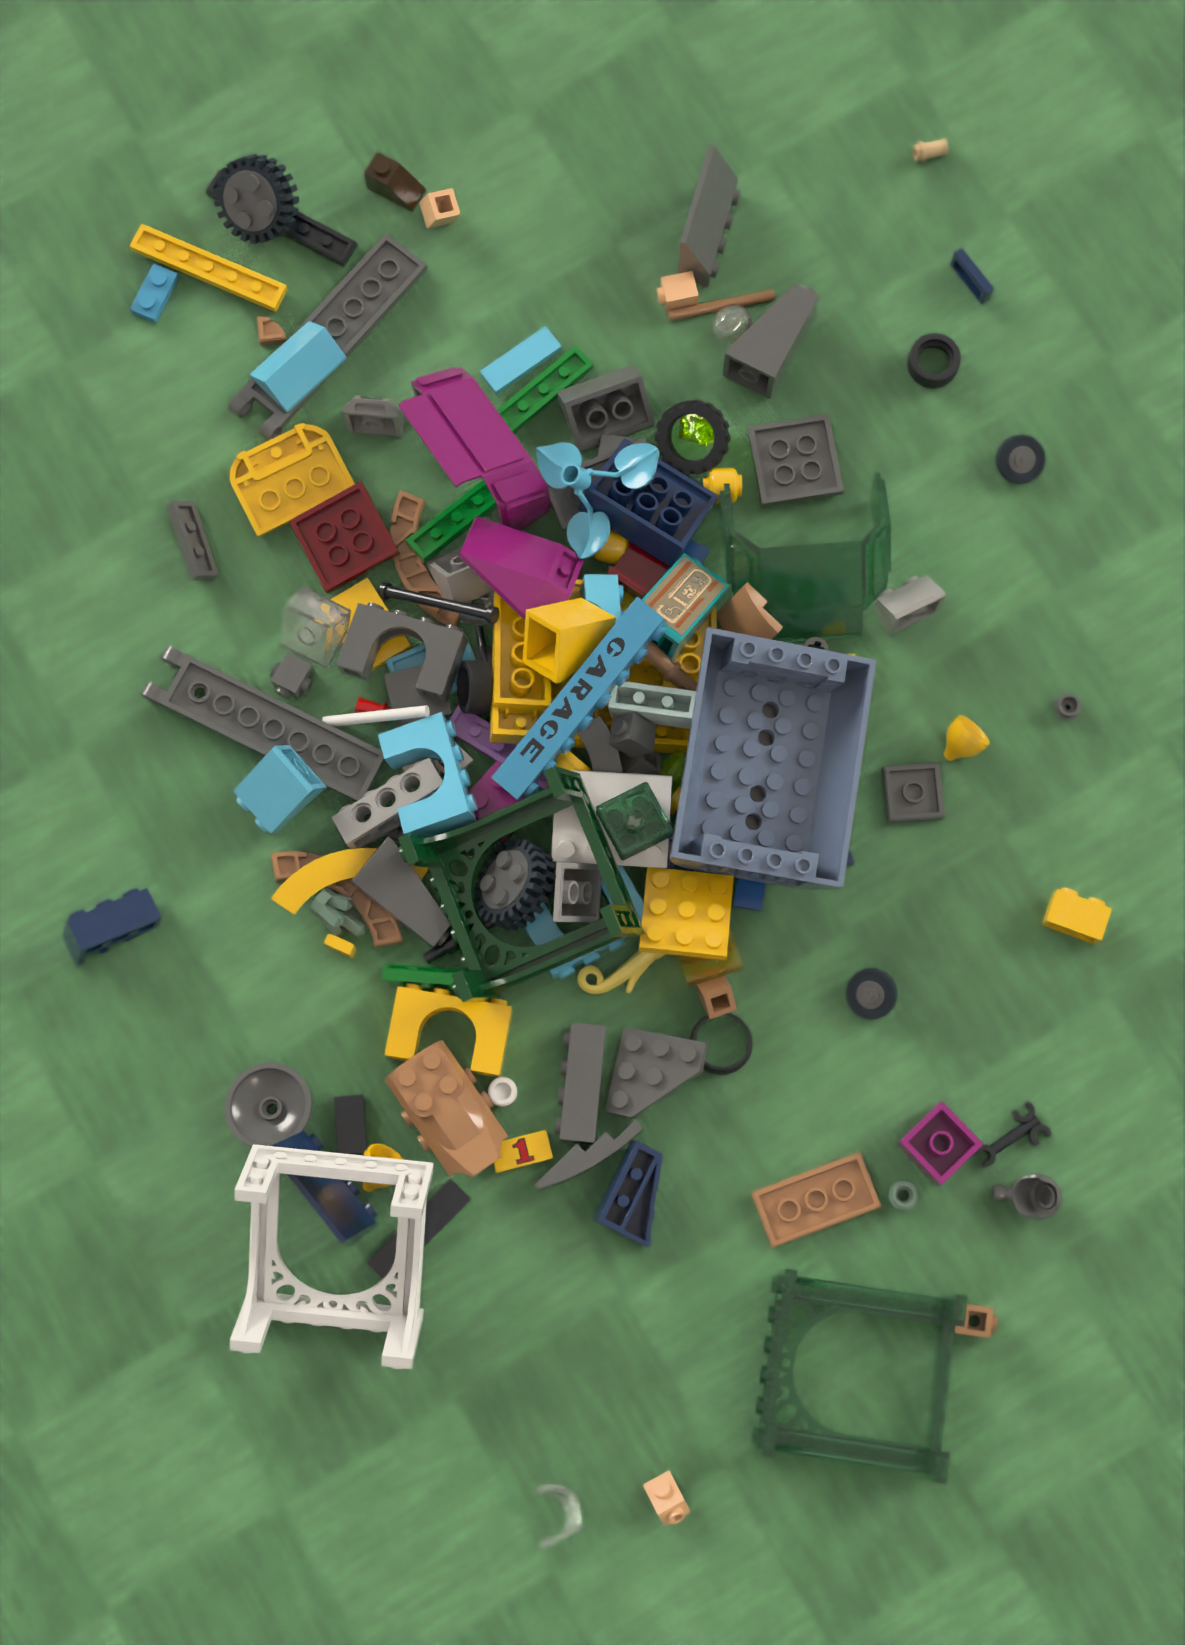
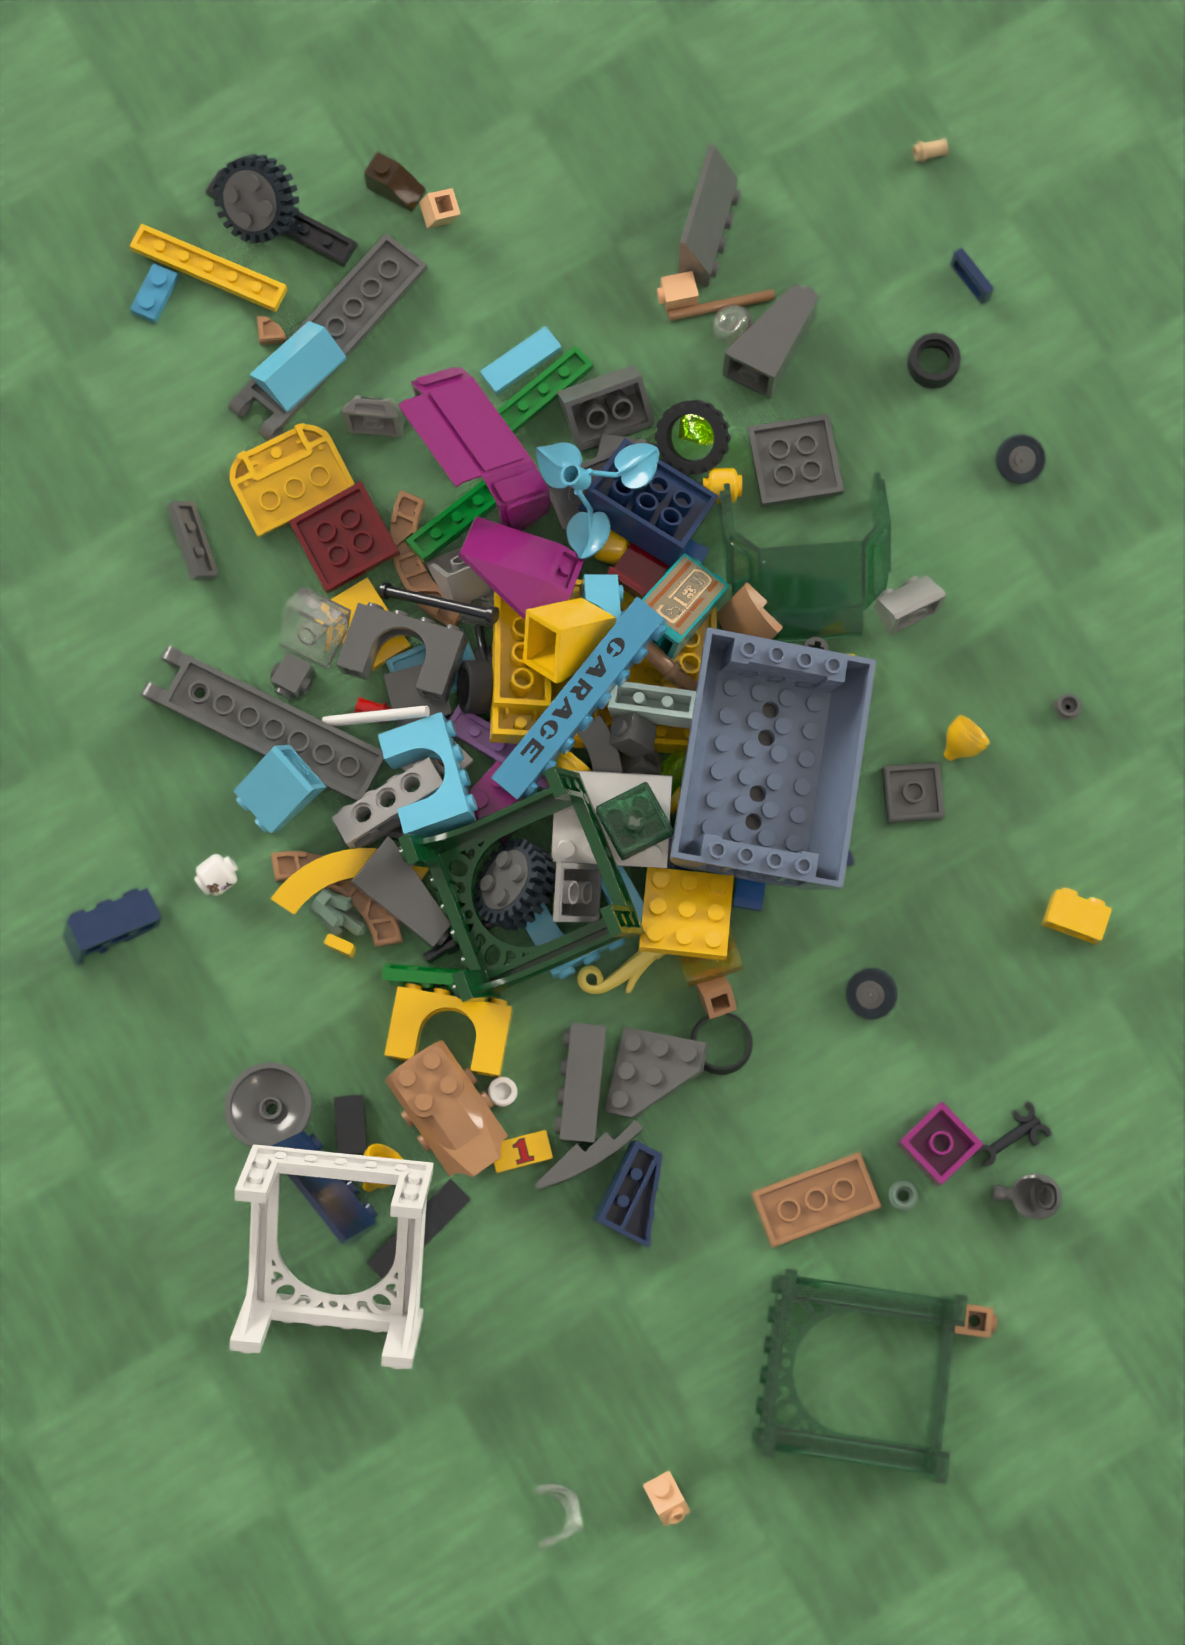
none -> white head [194,854,238,896]

